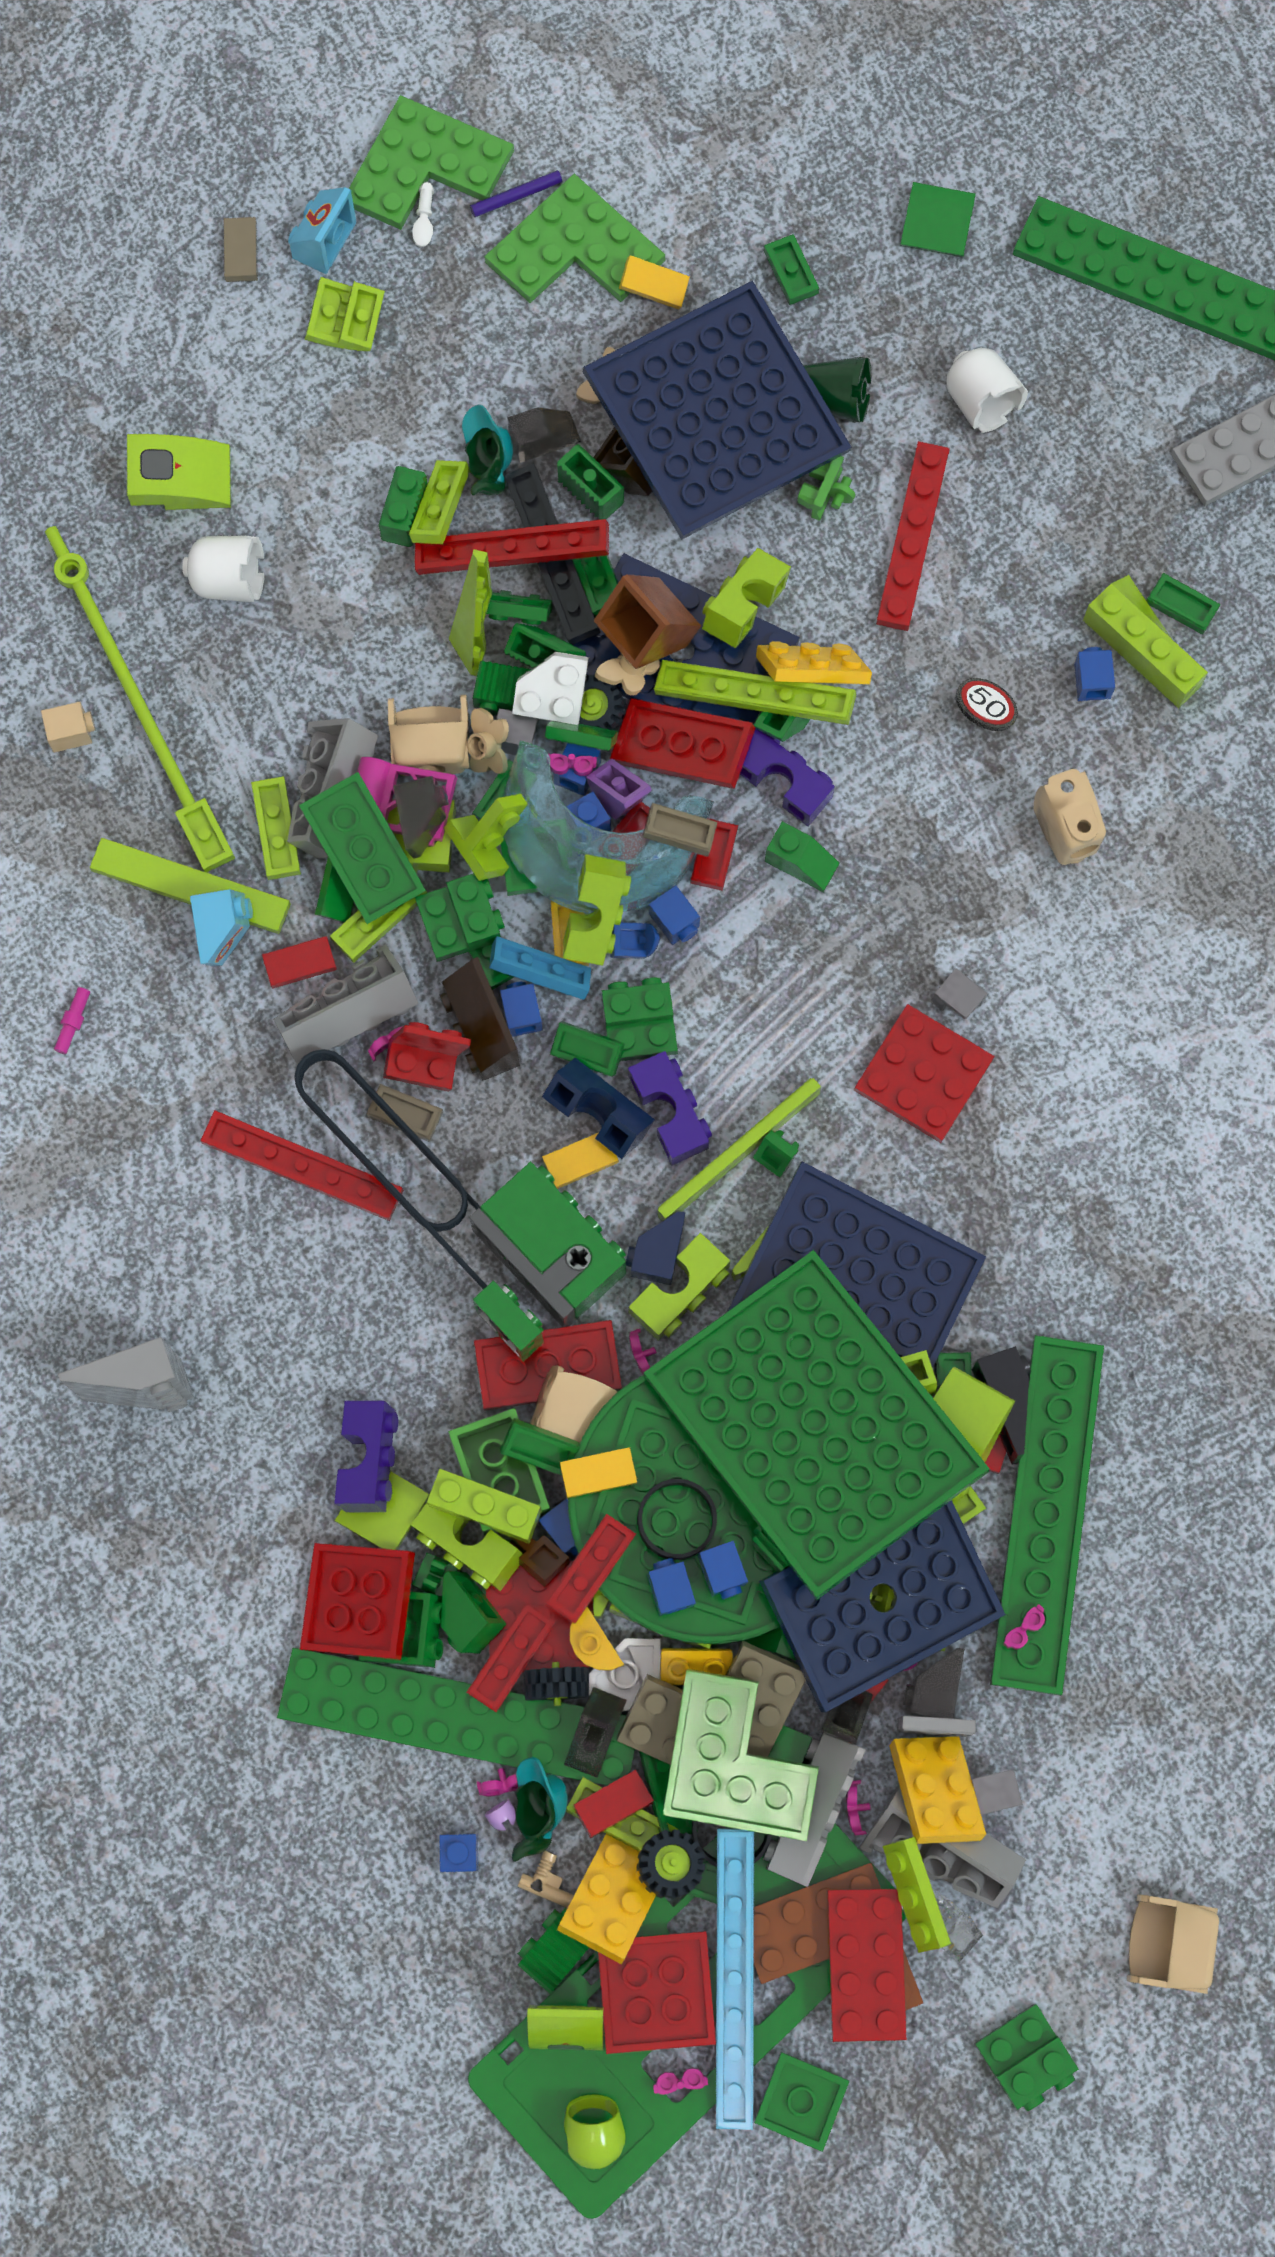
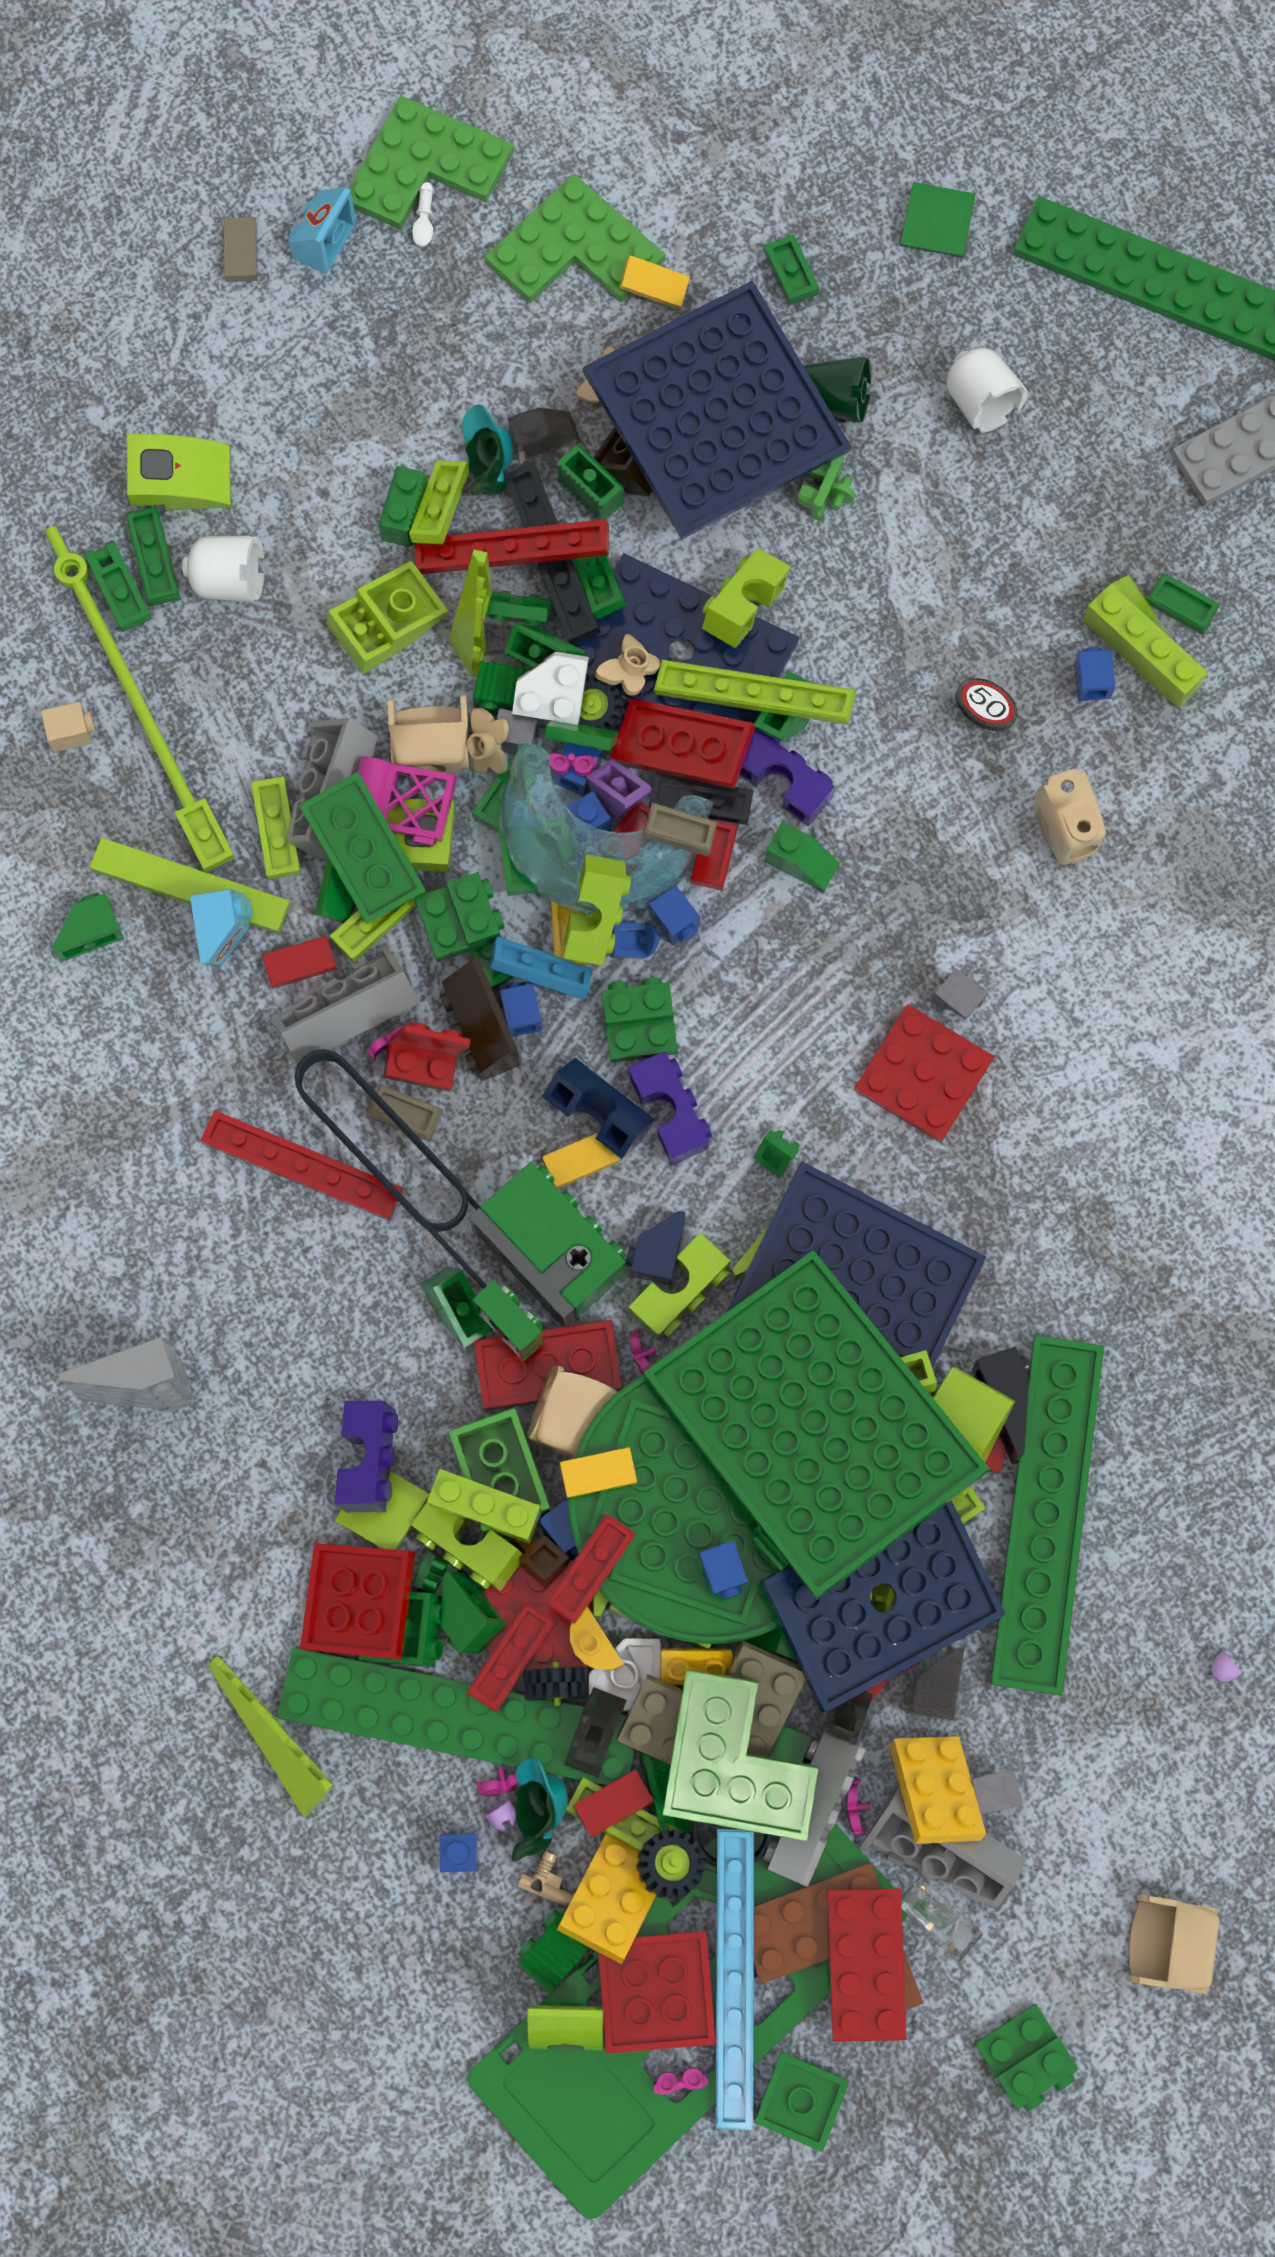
dark pink bar [54,987,90,1054] -> none
lime slope [304,277,385,351] -> none
clear smoke slope [393,776,449,859] -> none
lime bracket [444,794,528,881] -> none
dark purple bar [470,170,563,217] -> none
green tile [500,1418,580,1476] -> none
green tile [550,1021,625,1077] -> none
lime helmet [564,2094,626,2169] -> none
dark orange slope [594,574,701,669] -> none
black tyre [637,1479,717,1560] -> none
blue brick [647,1558,696,1617] -> none
lime tile [658,1078,821,1221] -> none
yellow plate [756,641,872,684] -> none
red plate [876,441,950,631] -> none
lime plate [882,1836,951,1953] -> none
light grey tile [897,1716,976,1737] -> none
green tile [935,1352,972,1389] -> none
dark pink piece [1003,1604,1045,1649] -> none
none -> green slope [53,893,124,962]
none -> green plate [84,540,152,632]
none -> green tile [125,506,181,607]
none -> lime wedge [208,1656,335,1817]
none -> lime slope [326,560,448,674]
none -> green slope [420,1266,493,1348]
none -> black plate [649,773,754,825]
none -> lavender hinge [1211,1651,1242,1682]

